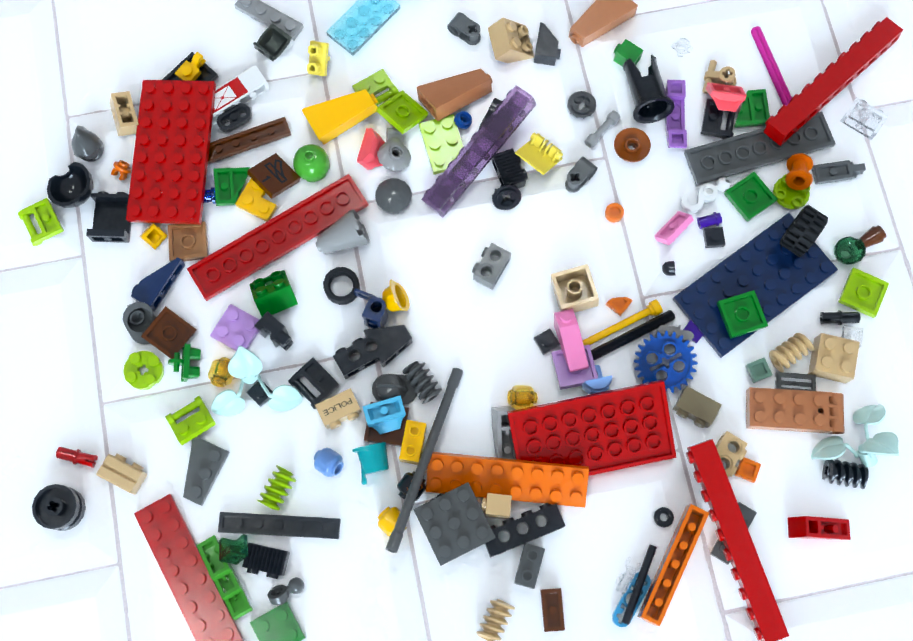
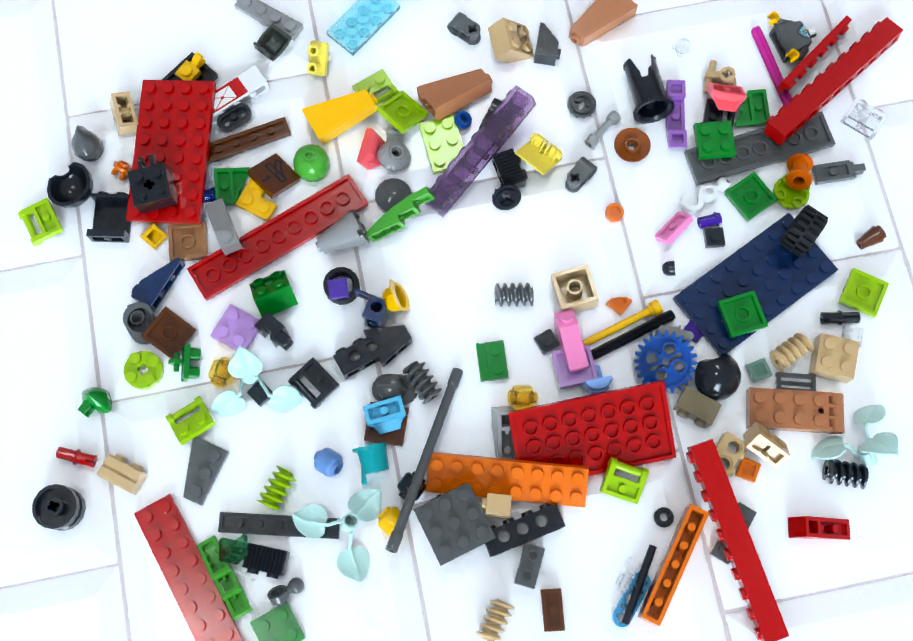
tan brick [315,388,362,430] -> none
yellow brick [399,420,427,465] -> none
brick [472,243,512,290] -> none
green brick [613,39,644,67] -> none
clear green hair [834,236,866,265] -> none
none -> green piece [77,387,112,418]
none -> black hinge [127,154,178,214]
none -> light grey slope [205,198,243,256]
none -> light aqua plant [292,488,381,582]
none -> dark purple tile [327,277,349,300]
none -> bright green slope [365,186,435,242]
none -> green plate [476,340,509,382]
none -> dark grey piece [494,282,534,307]
none -> lime plate [599,457,649,504]
none -> green plate [693,120,736,160]
none -> black cylinder [695,353,741,401]
none -> tan brick [743,421,790,469]
none -> dark grey torso [766,11,817,63]
none -> red plate [776,15,852,94]

